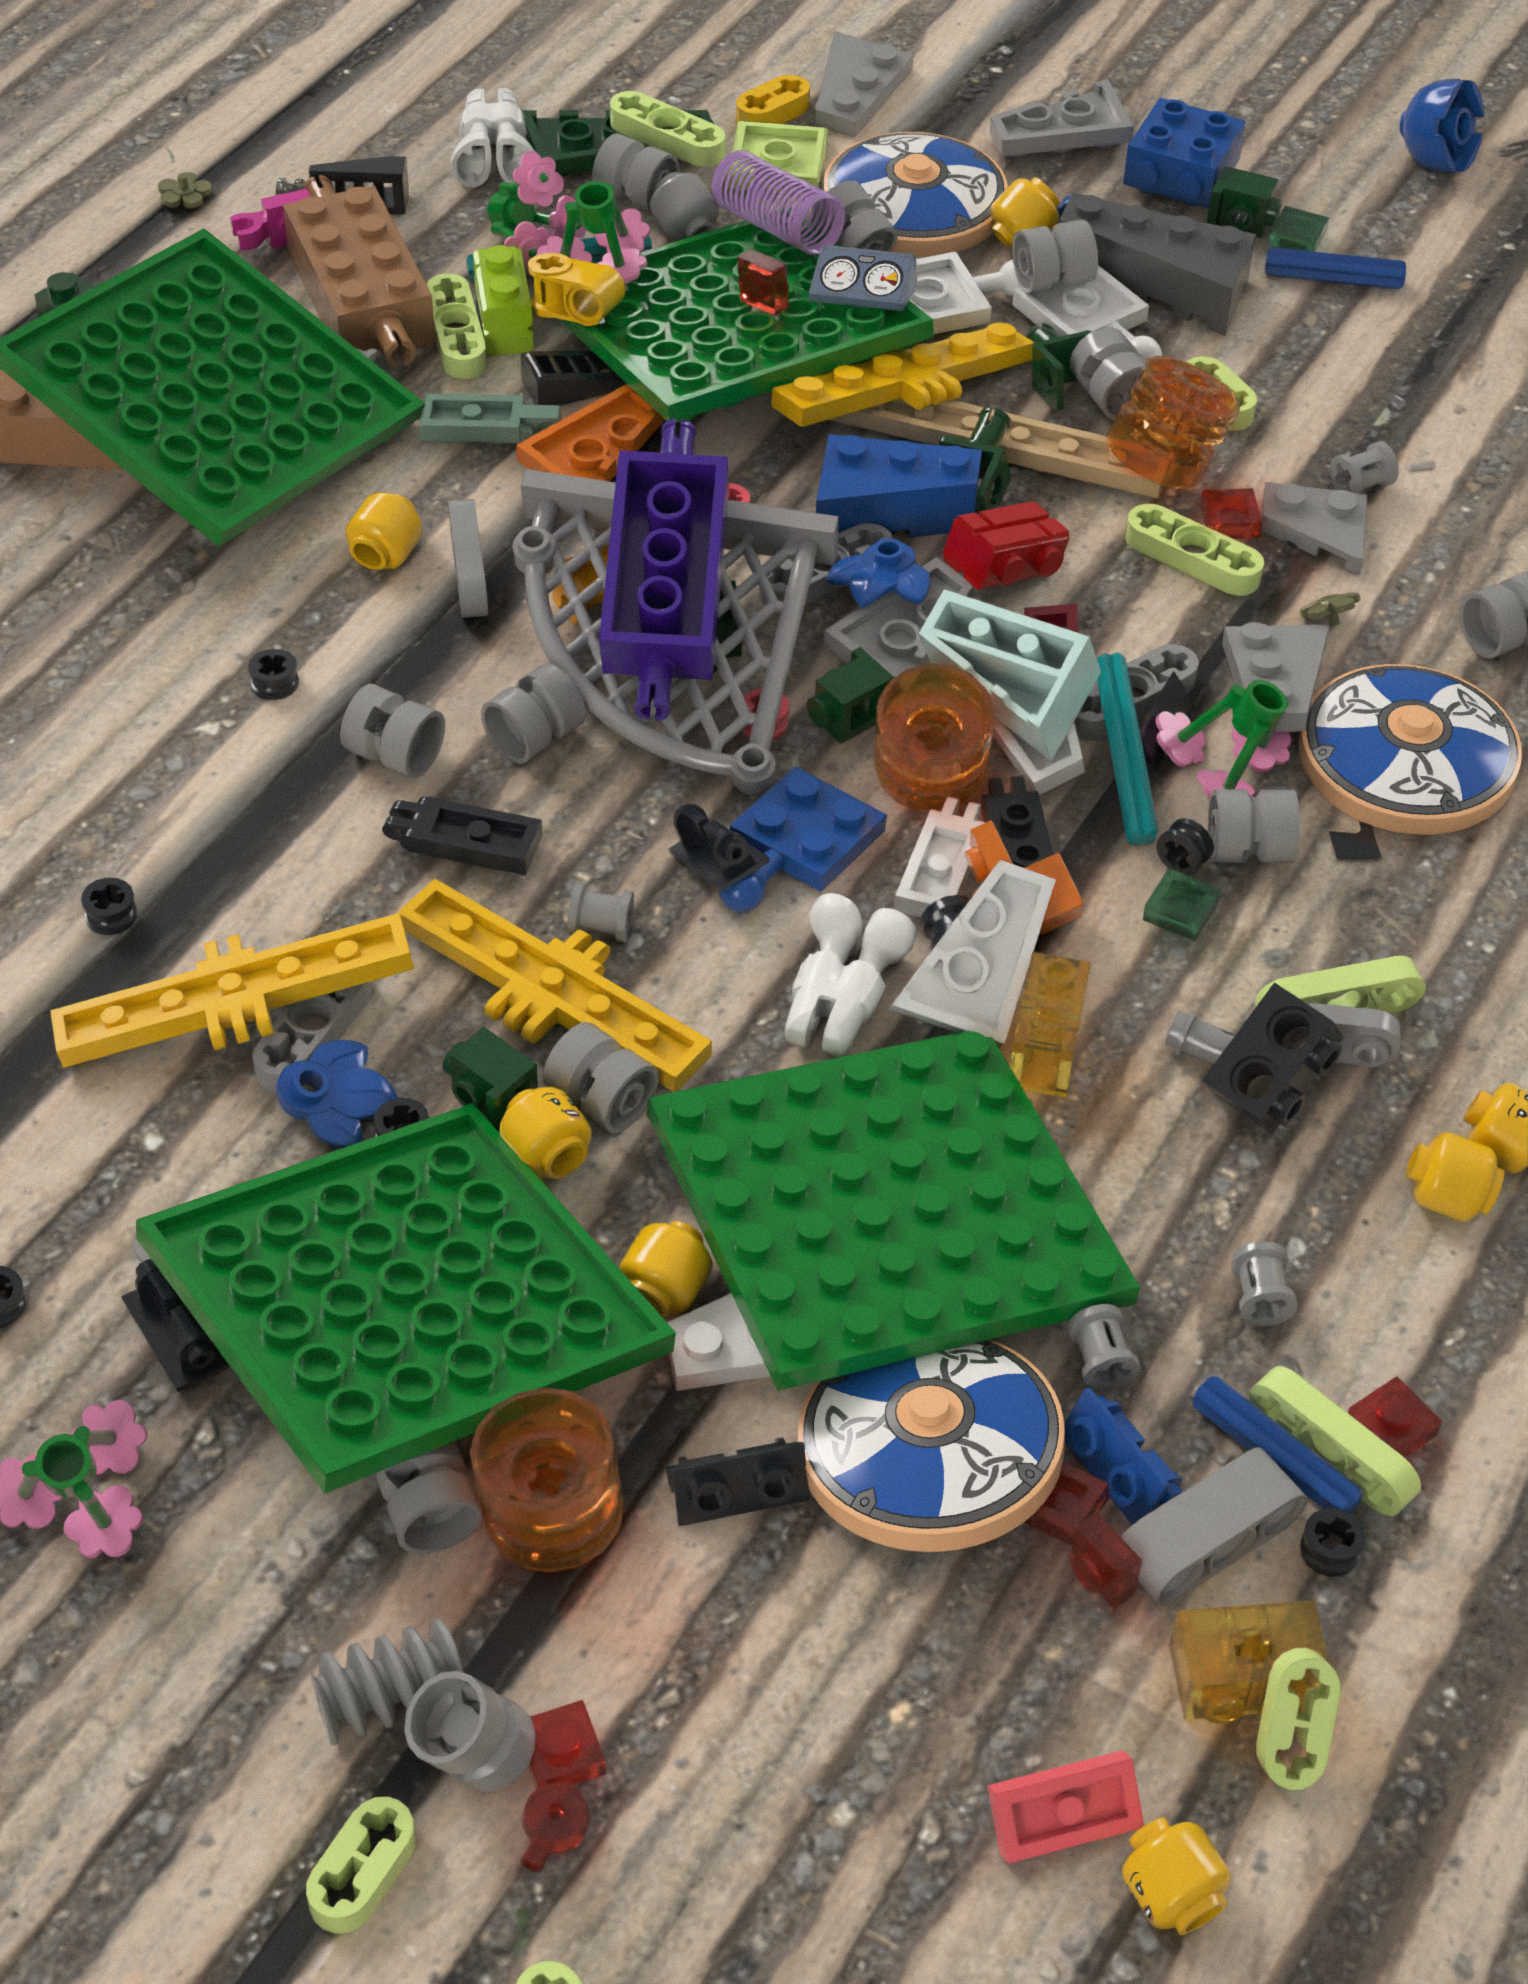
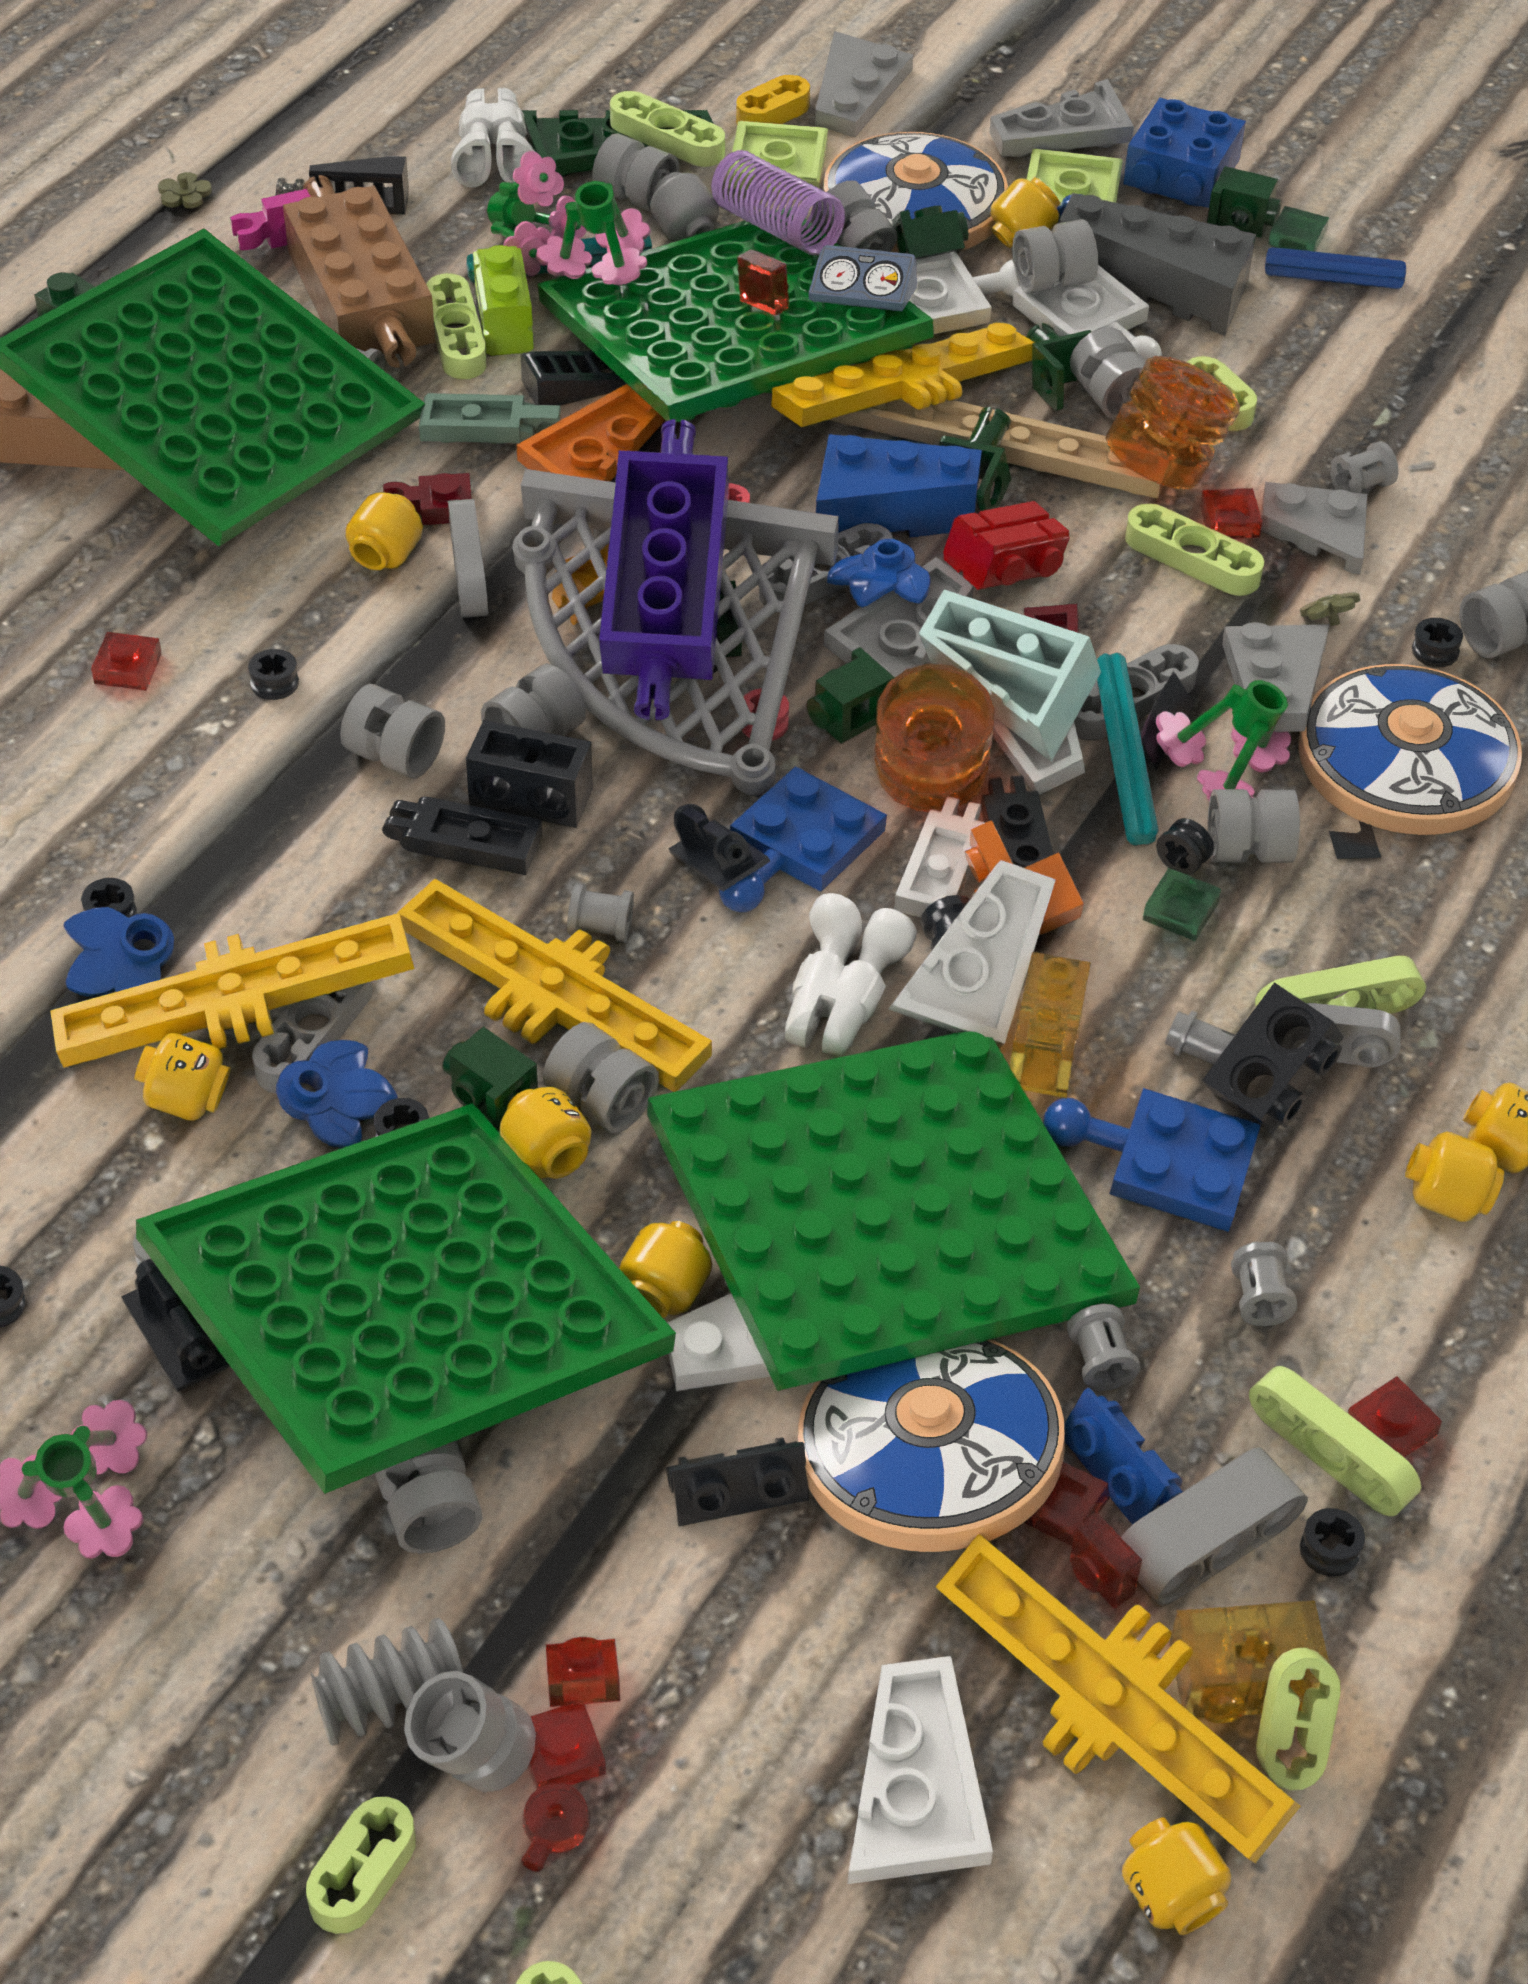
clear orange wheel [470,1388,625,1572] -> none
yellow piece [528,253,626,326] -> none
coral plate [987,1750,1144,1864] -> none
blue axle [1193,1376,1363,1514] -> none
blue cylinder [1400,78,1484,173] -> none
none -> blue plate [63,907,174,997]
none -> clear red plate [91,632,162,691]
none -> yellow head [134,1033,231,1121]
none -> dark red plate [383,473,472,525]
none -> black brick [466,720,593,828]
none -> clear red plate [545,1637,621,1707]
none -> white wing [848,1656,993,1884]
none -> dark green brick [891,205,969,259]
none -> yellow hinge [936,1534,1301,1864]
none -> yellowish green tile [1027,149,1123,206]
none -> blue plate [1043,1088,1261,1232]
none -> black bush [1412,618,1463,667]

